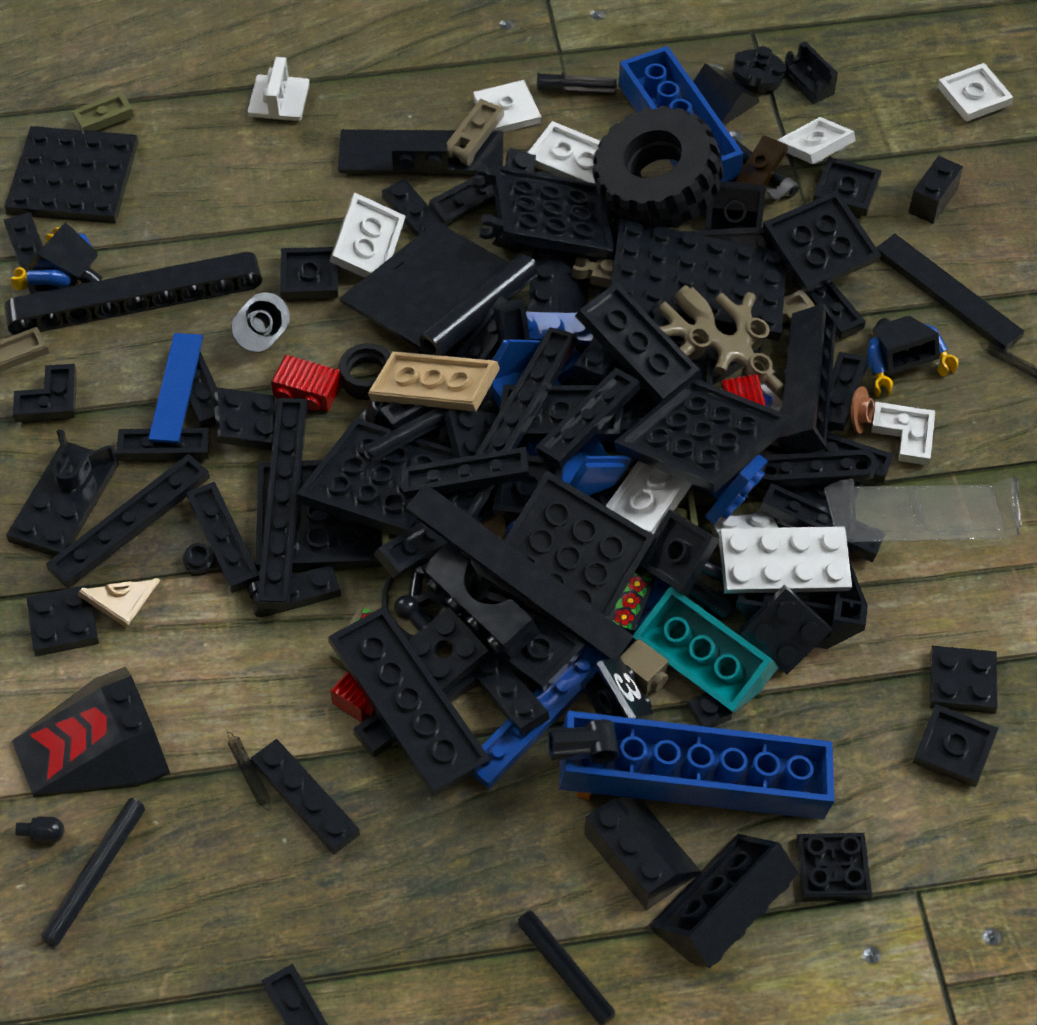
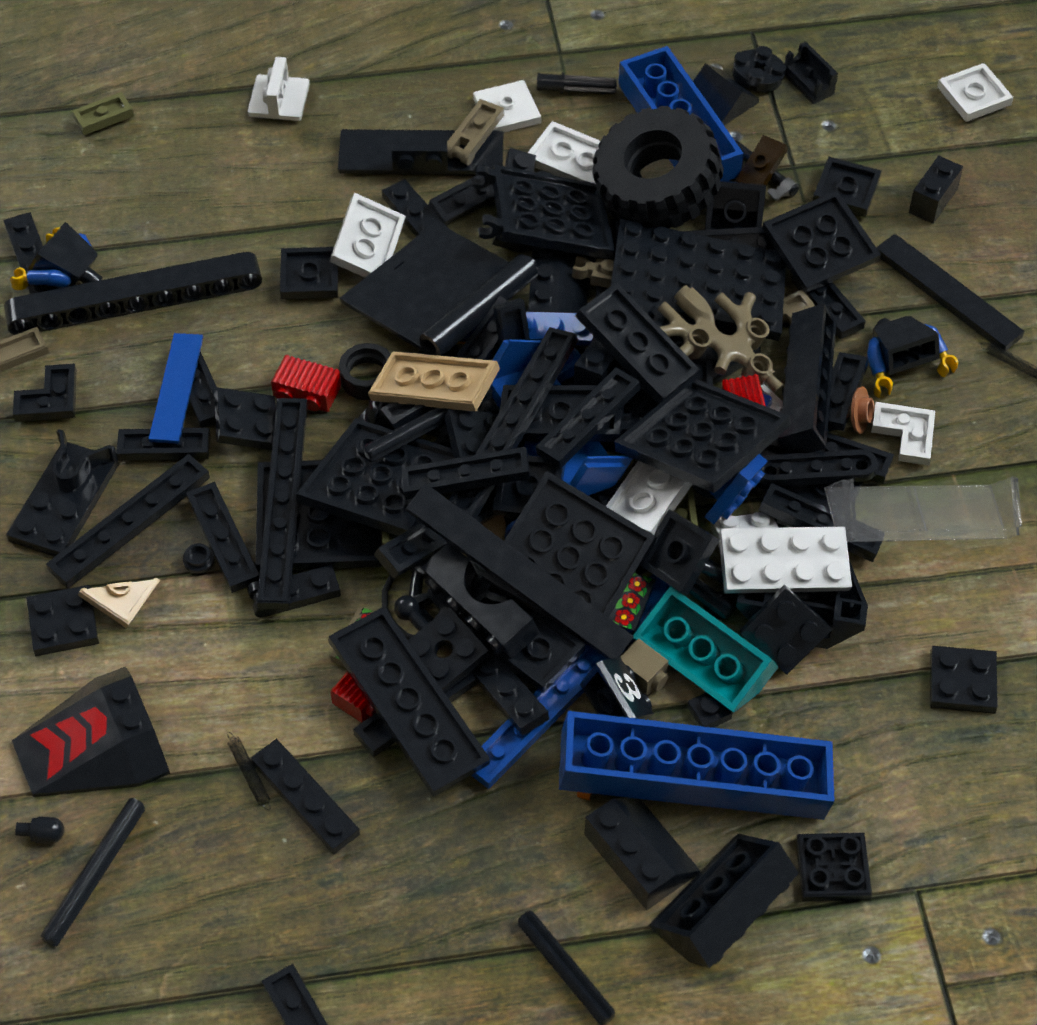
black plate [5,126,139,223] -> none
piece [231,292,290,352] -> none
black piece [548,719,619,764] -> none
white plate [778,117,856,164] -> none
black plate [913,704,999,788] -> none

